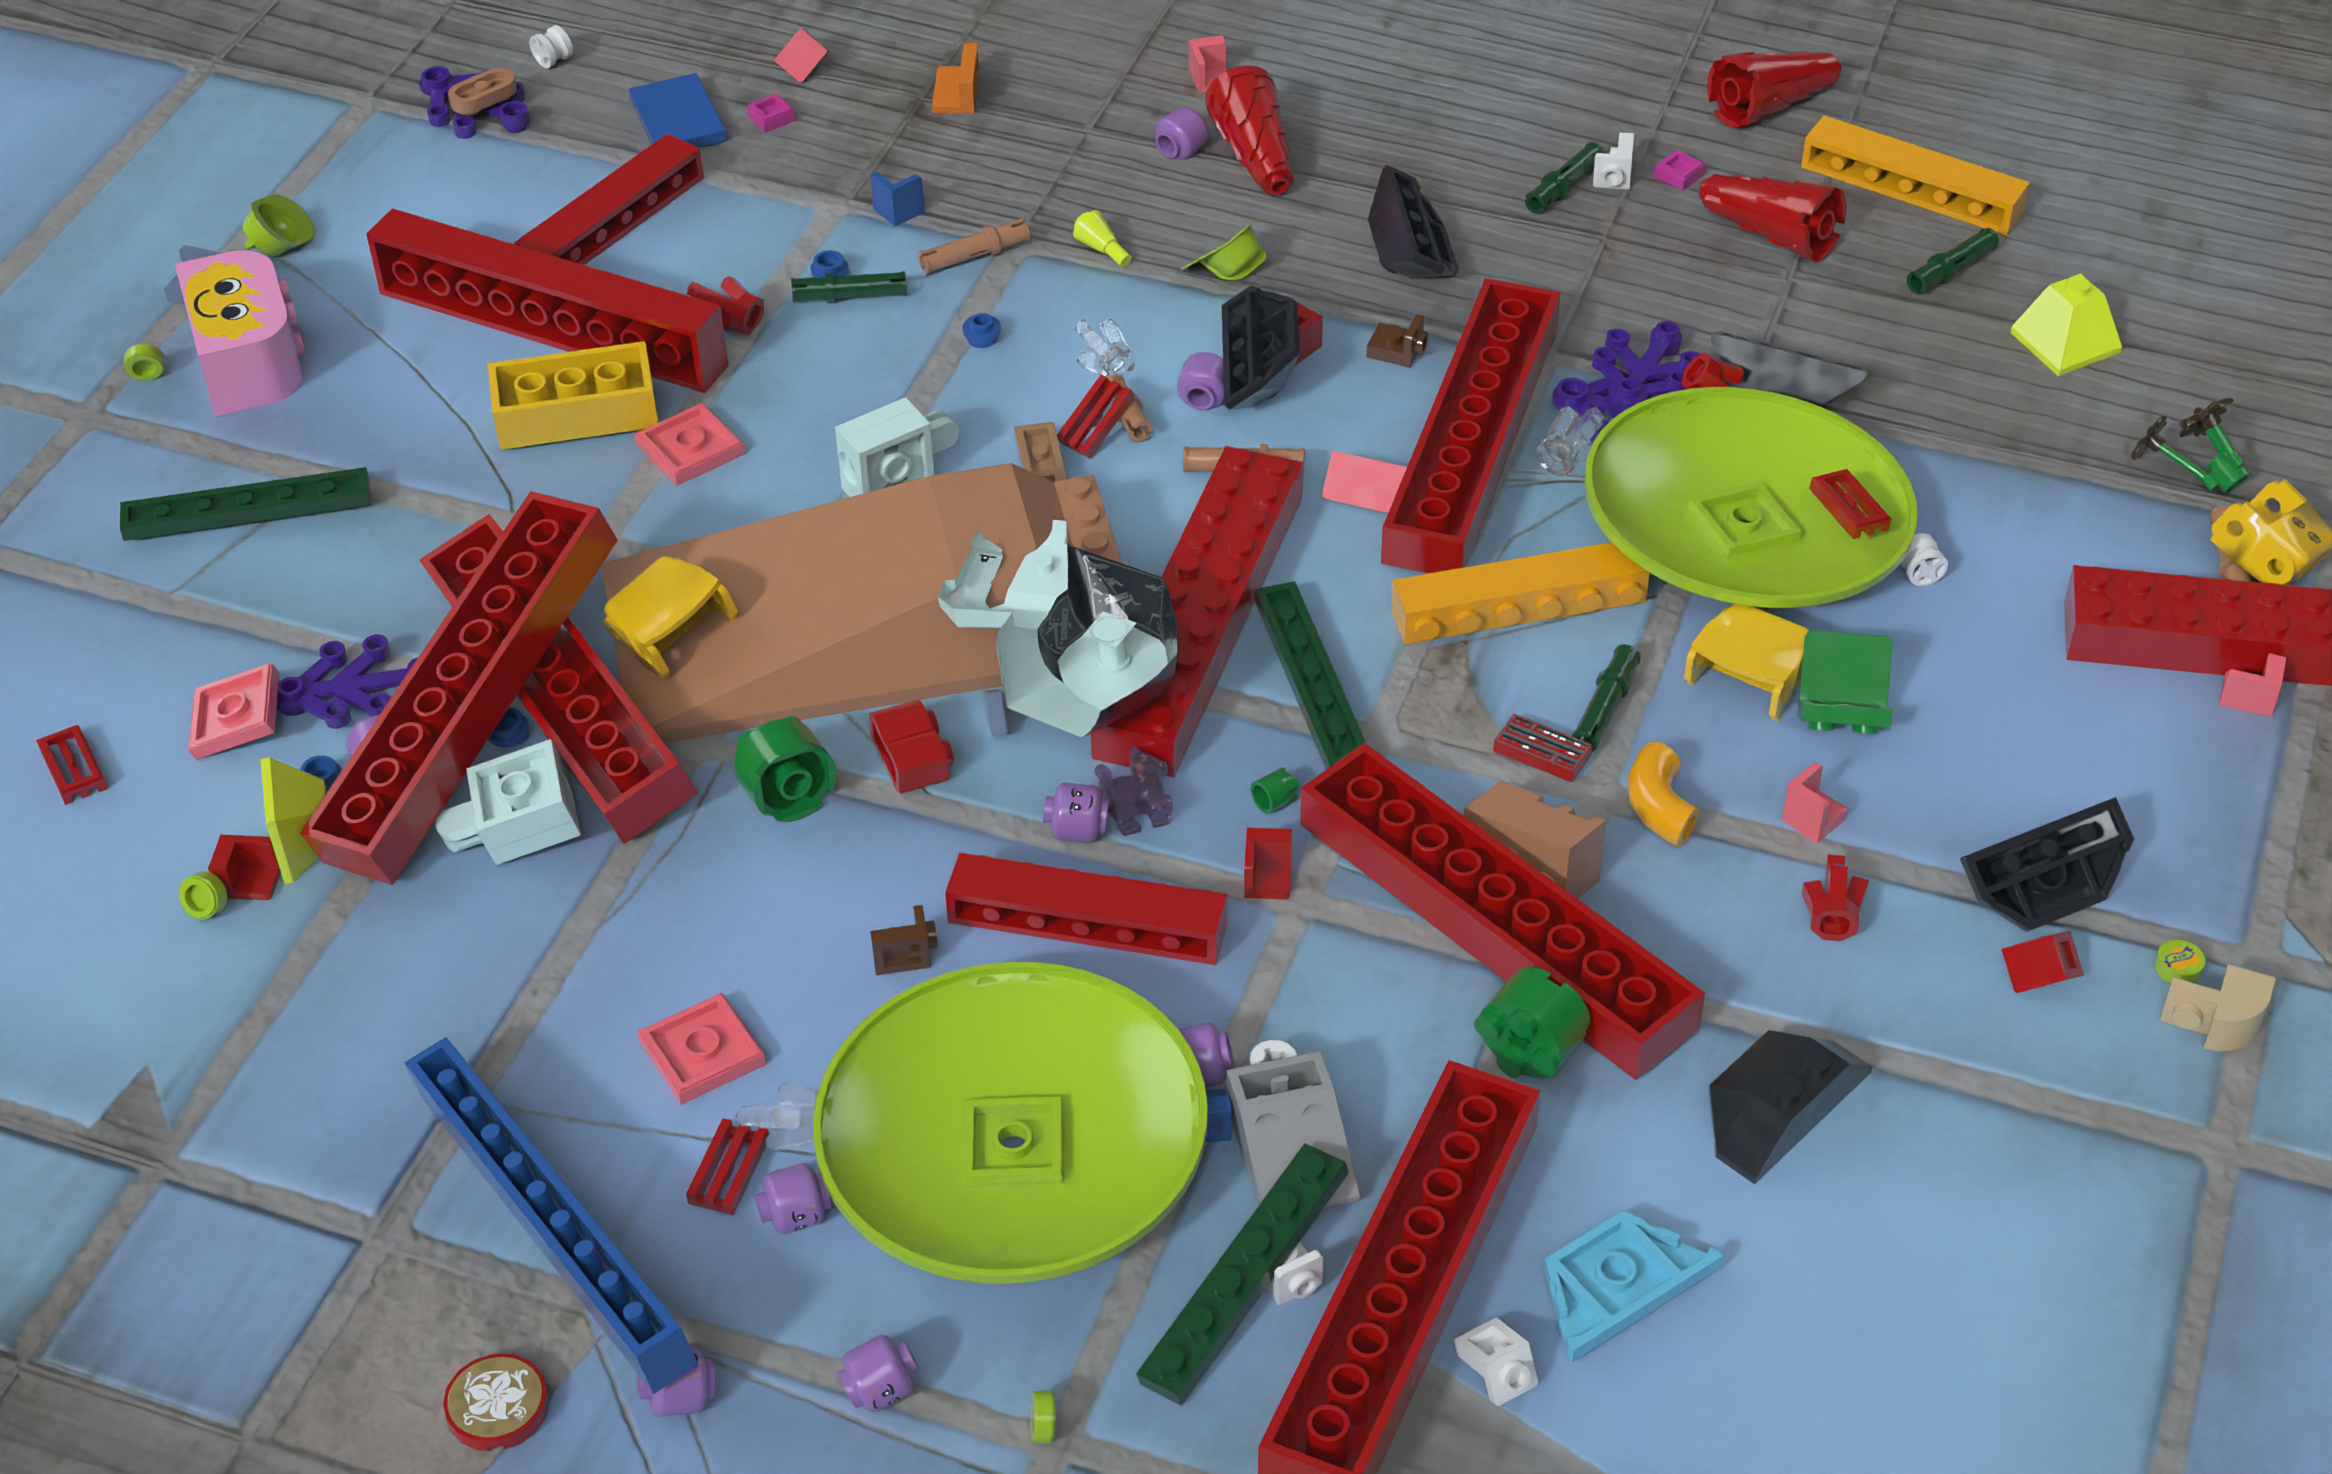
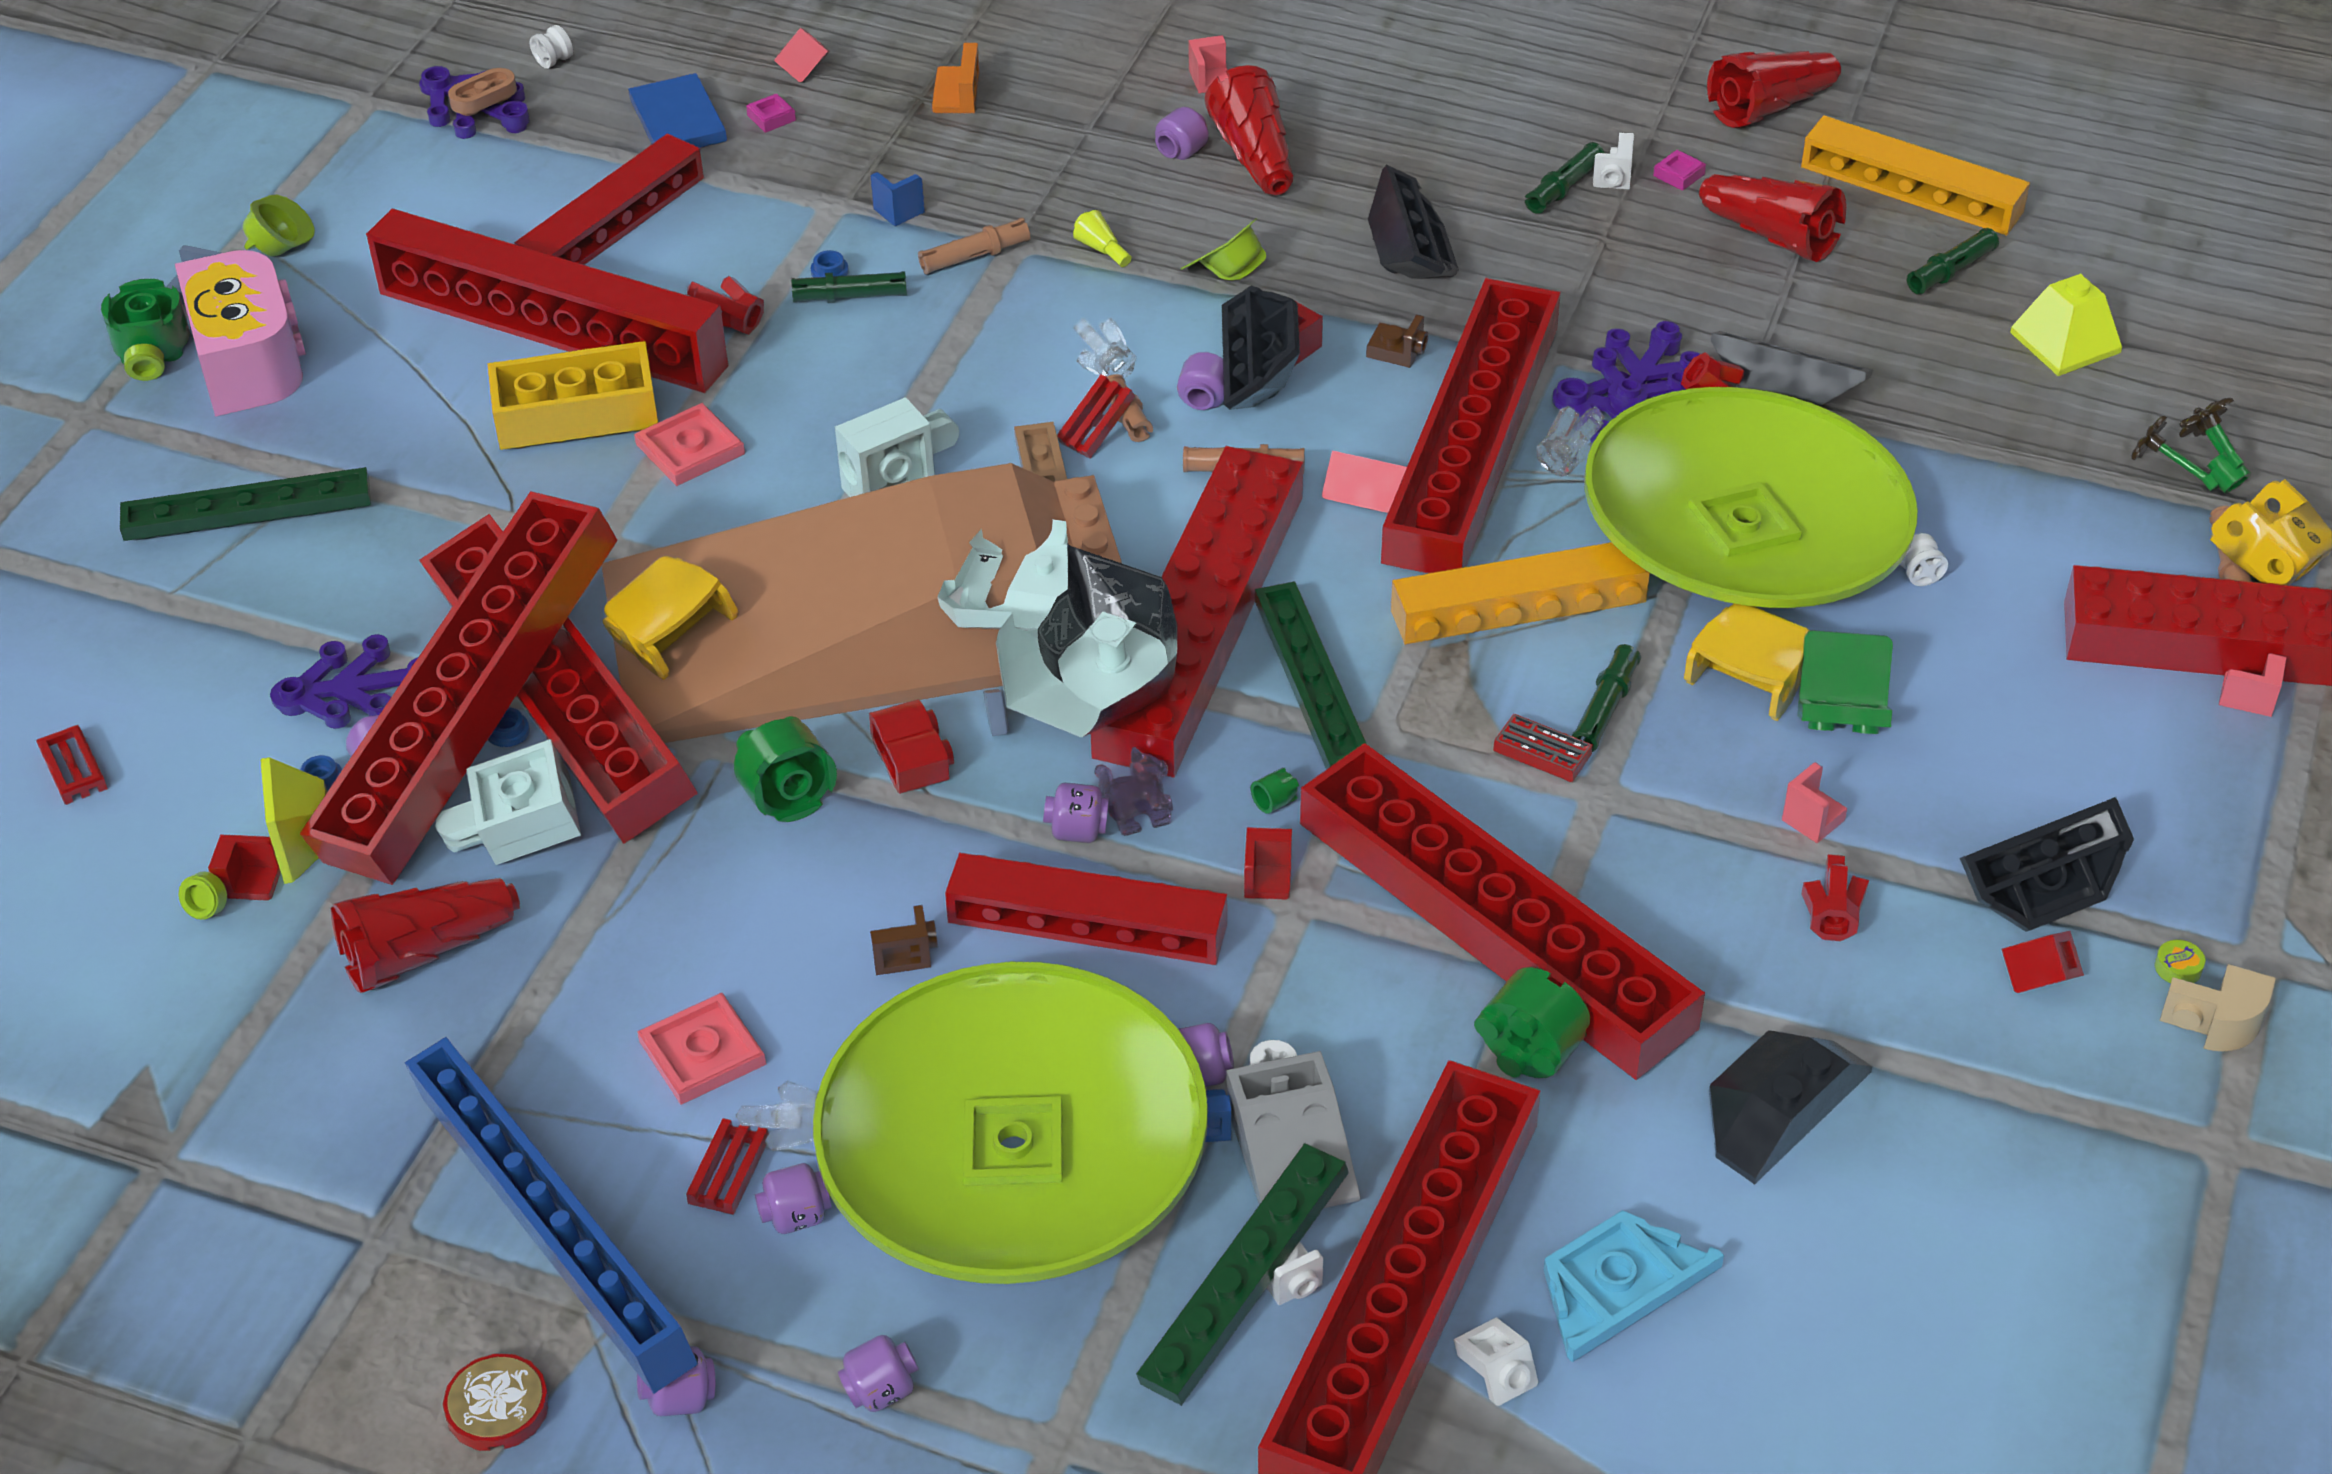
coral tile [188,663,279,760] -> none
blue plate [962,313,1001,348] -> none
lime tile [1030,1390,1056,1444] -> none
nougat wedge [1464,780,1607,899] -> none
light orange cylinder [1627,742,1700,848] -> none
red tile [1809,469,1892,539] -> none
none -> green brick [101,279,190,364]
none -> red cone [331,878,520,993]

